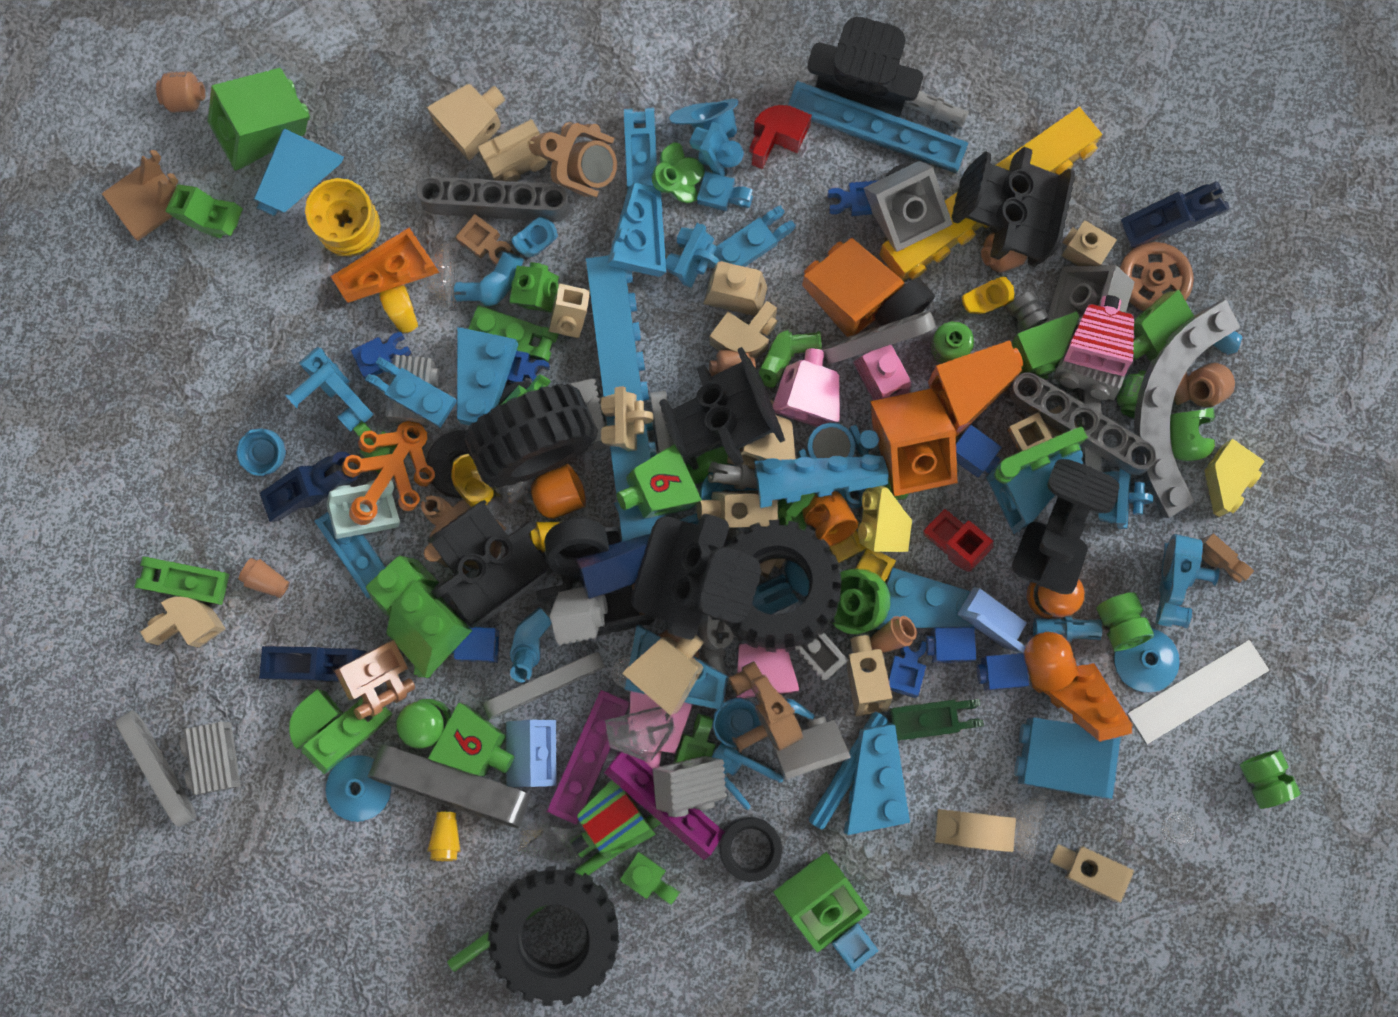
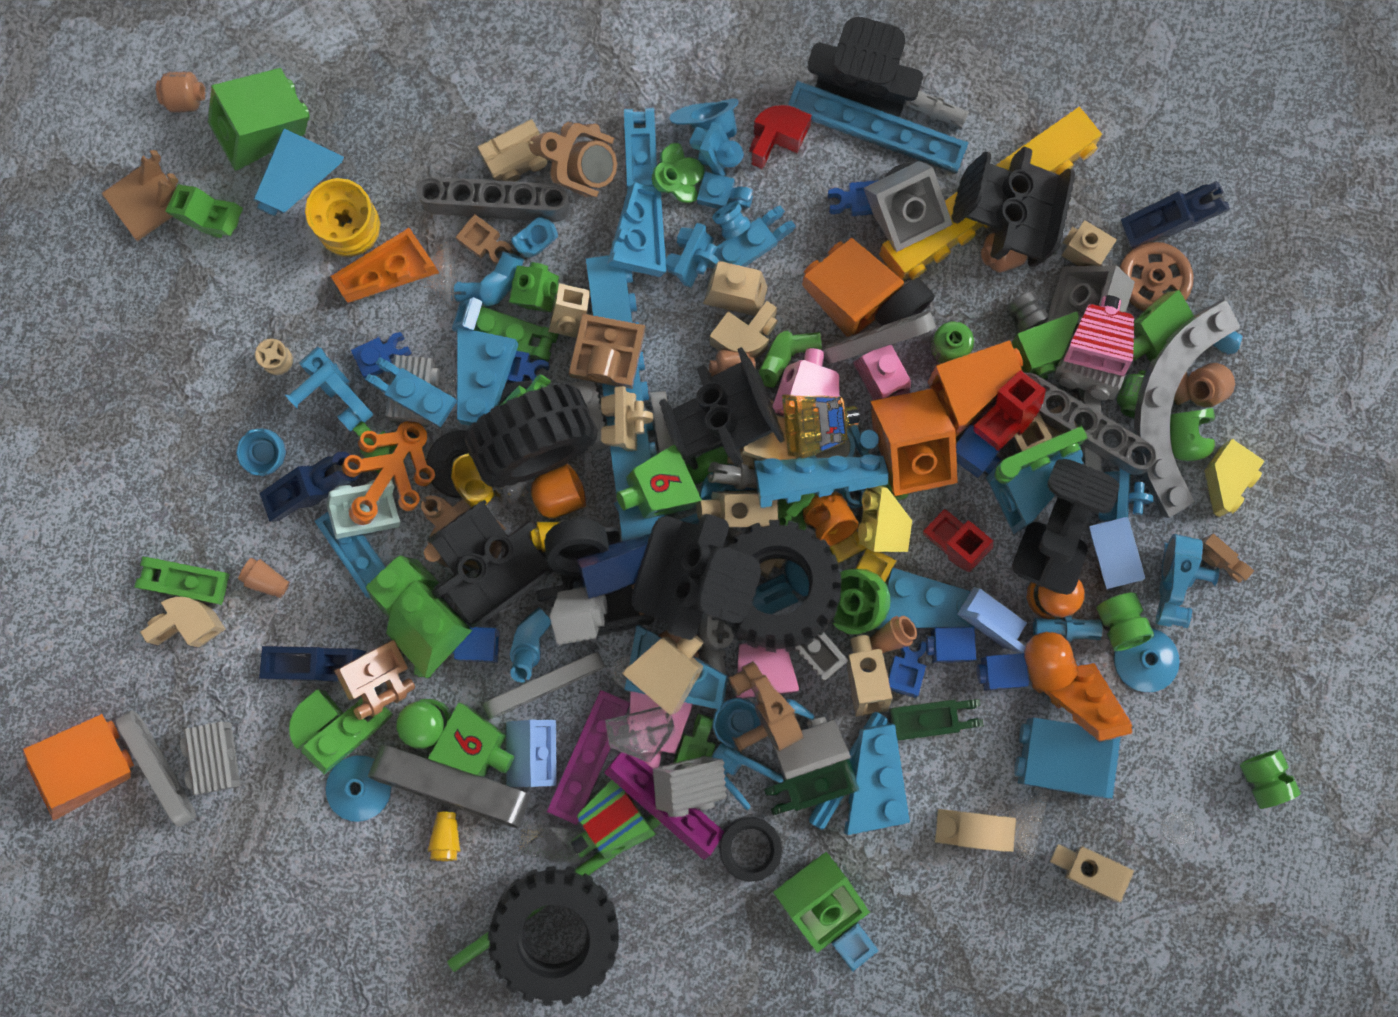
yellow hair [379,284,418,333] -> none
tan torso [427,84,506,161] -> none
bright green plate [620,852,680,905] -> none
yellow hair [962,276,1015,315] -> none
white sticker [1128,640,1269,744] -> none
none -> orange slope [23,714,134,821]
none -> tan wheel [255,338,293,375]
none -> tile [452,297,483,332]
none -> medium nougat plate [569,314,646,389]
none -> dark azure wheel [712,201,751,240]
none -> dark green hinge [764,758,859,816]
none -> clear yellow torso [782,394,860,458]
none -> red brick [974,370,1046,451]
none -> light blue panel [1089,517,1145,591]

